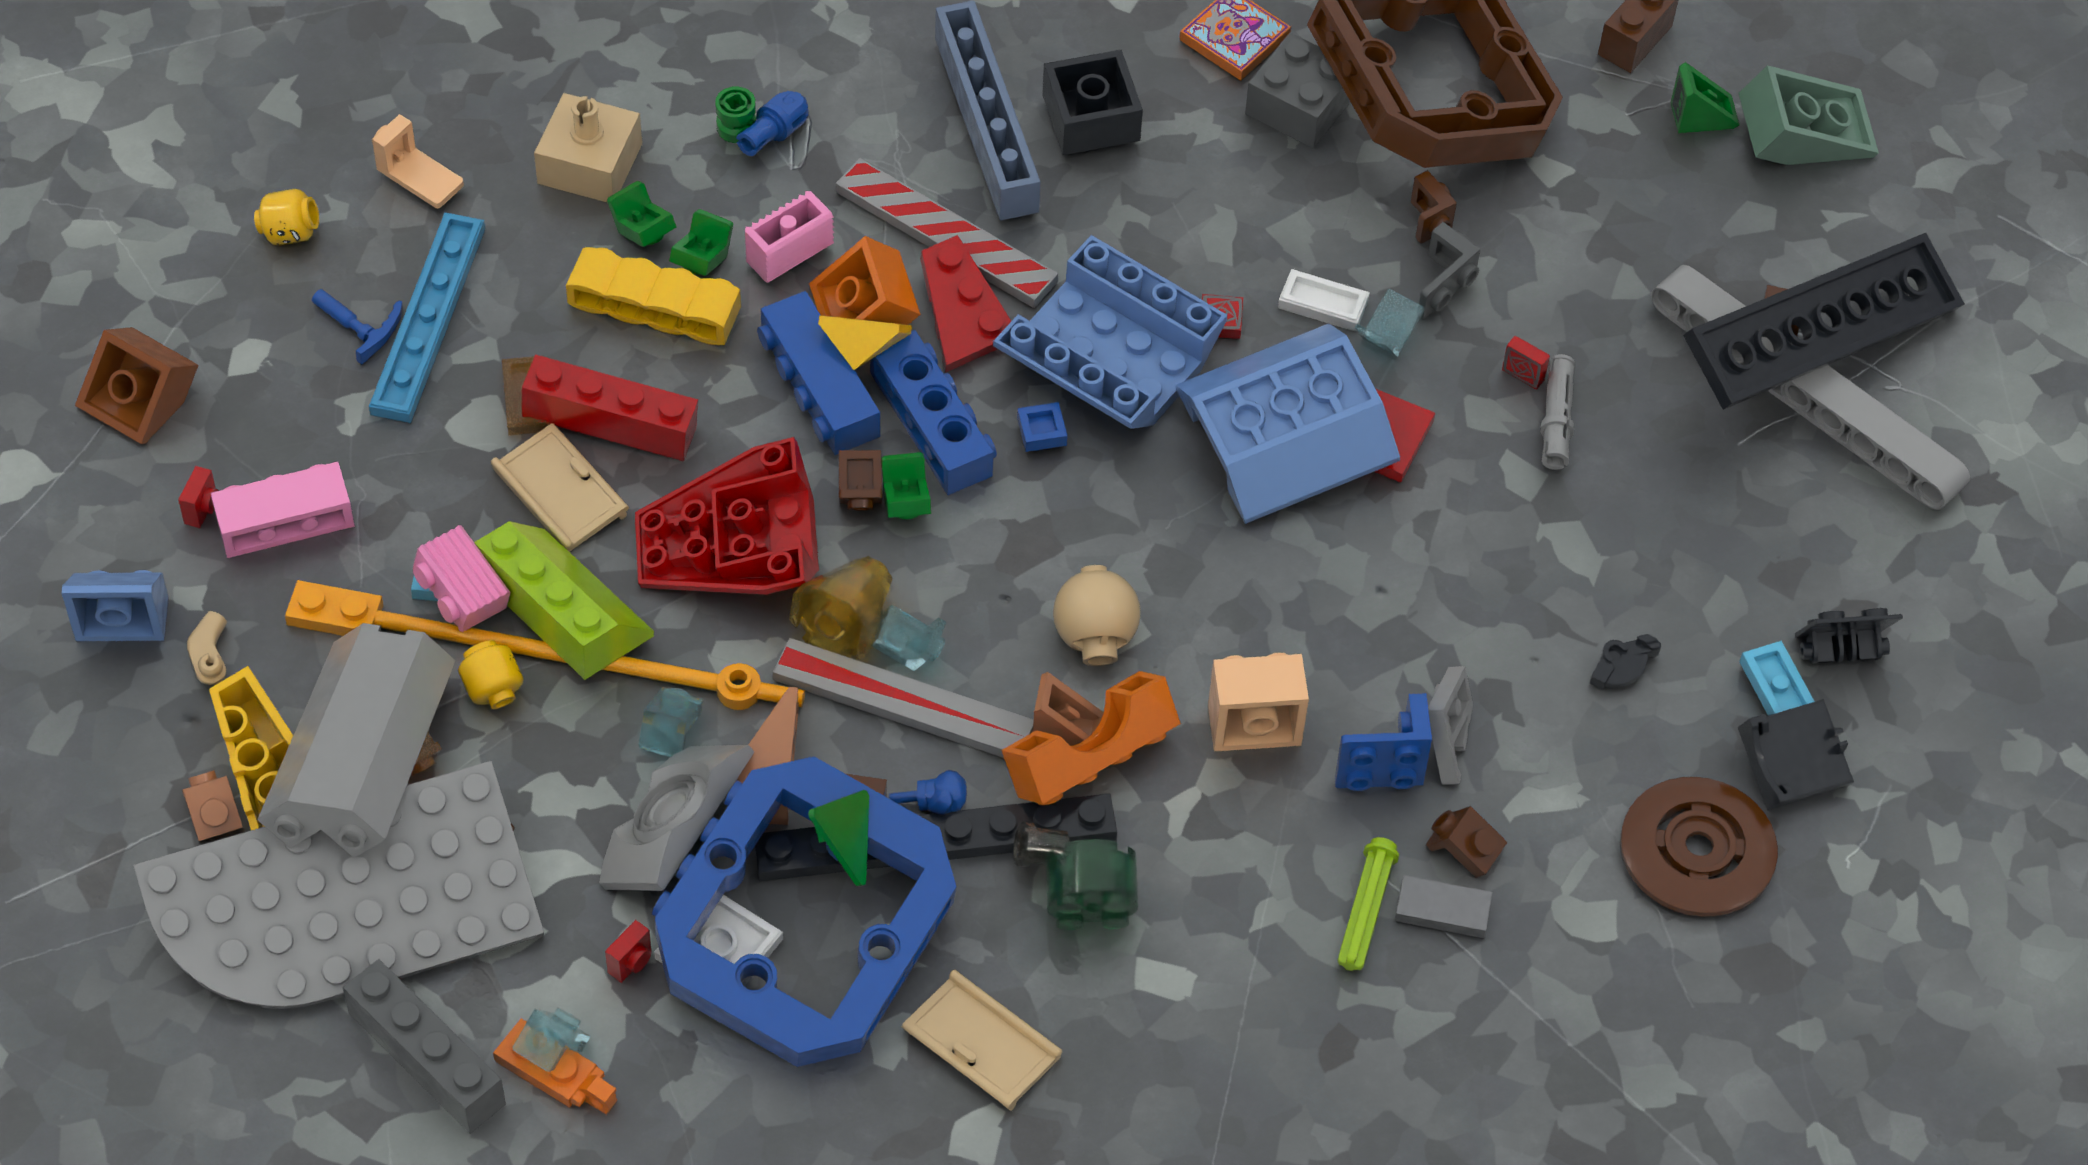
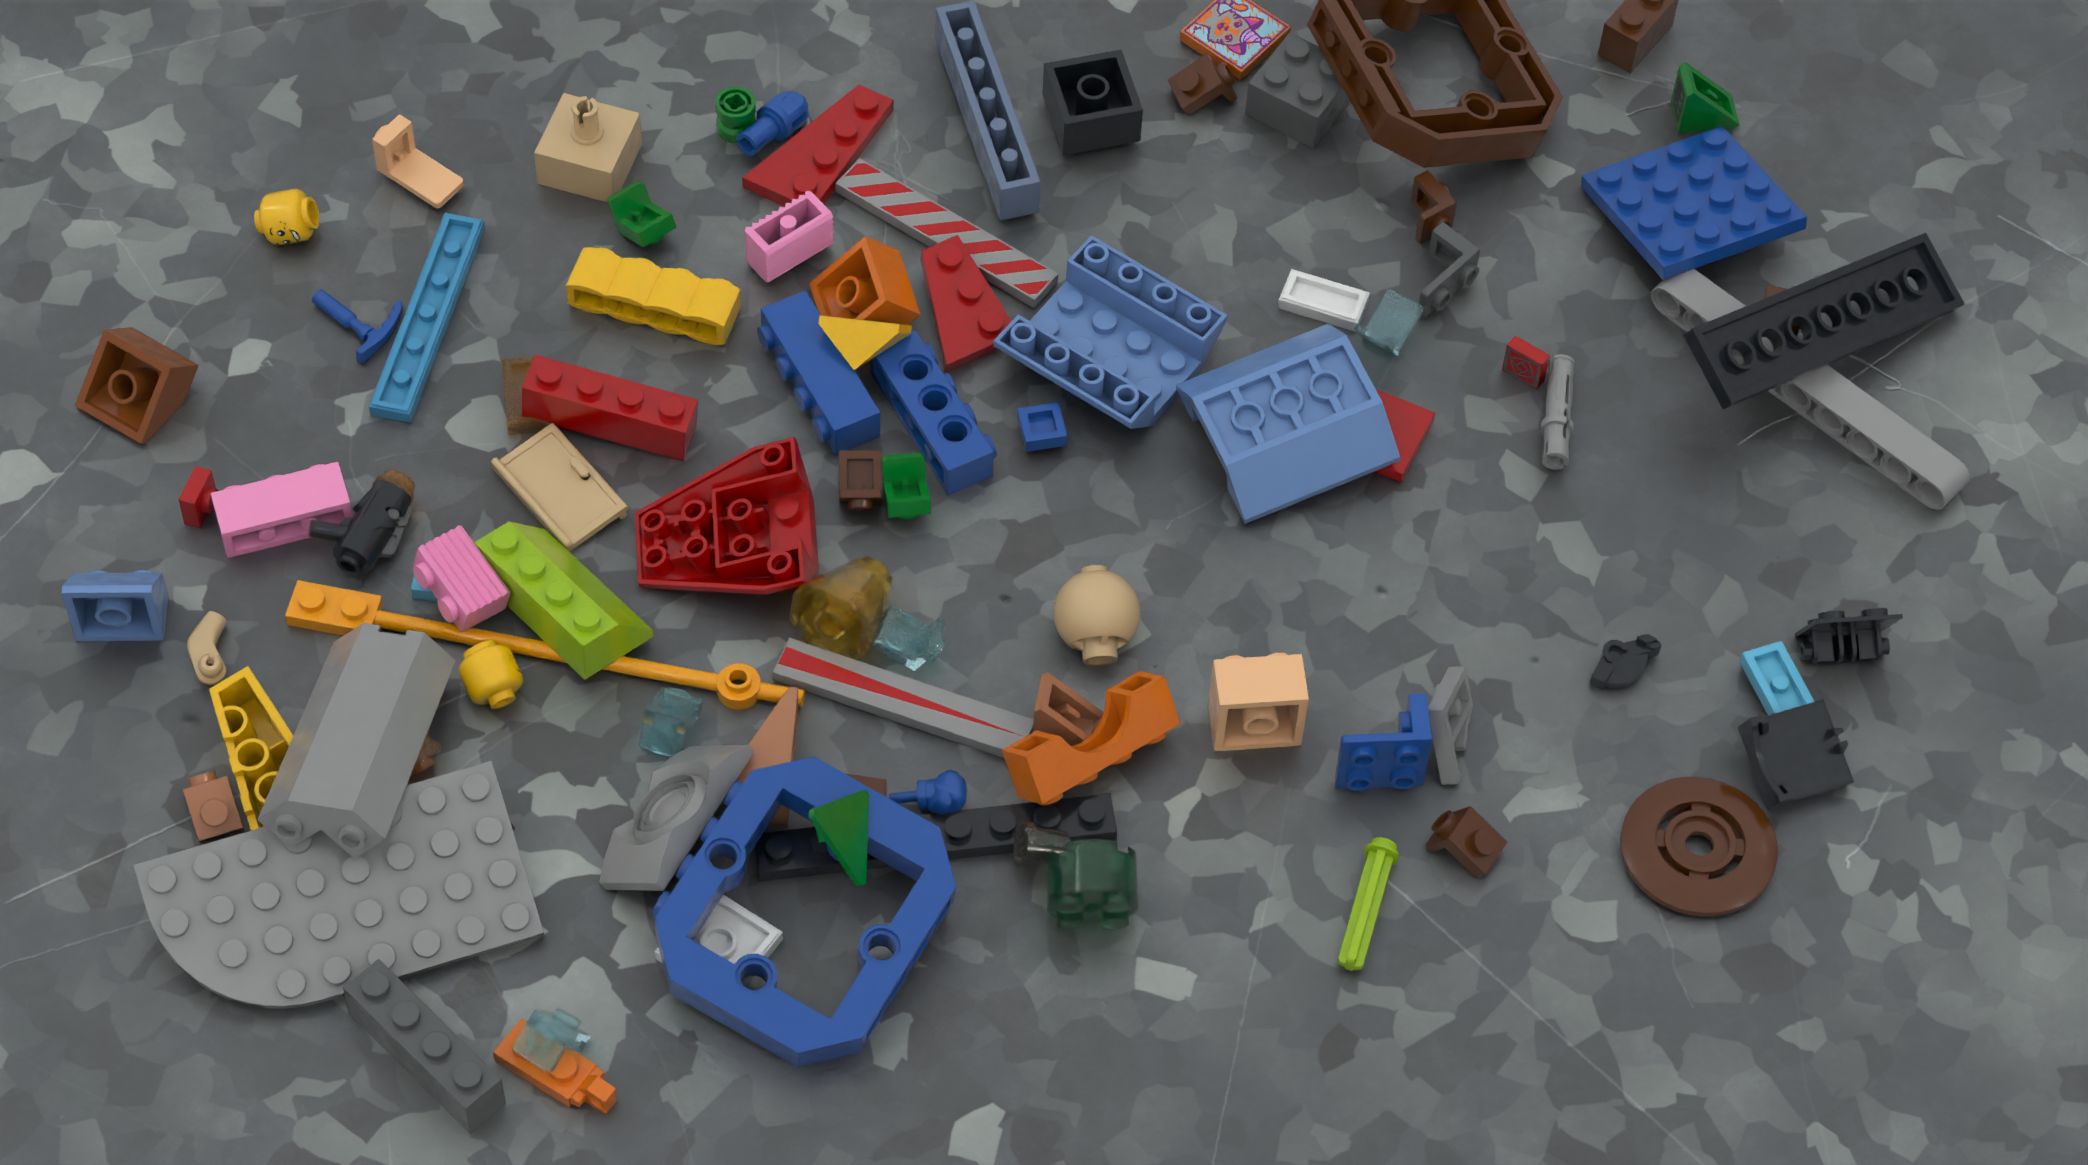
red plate [605,920,652,983] -> none
green bracket [669,209,733,276] -> none
tan door [901,970,1062,1111] -> none
red tile [1202,294,1243,339] -> none
flat silver tile [1395,875,1493,938] -> none
sand green slope [1738,65,1879,165] -> none
none -> black piece [308,470,415,575]
none -> red wing [742,85,894,207]
none -> reddish brown bracket [1168,54,1238,115]
none -> blue plate [1581,126,1807,280]

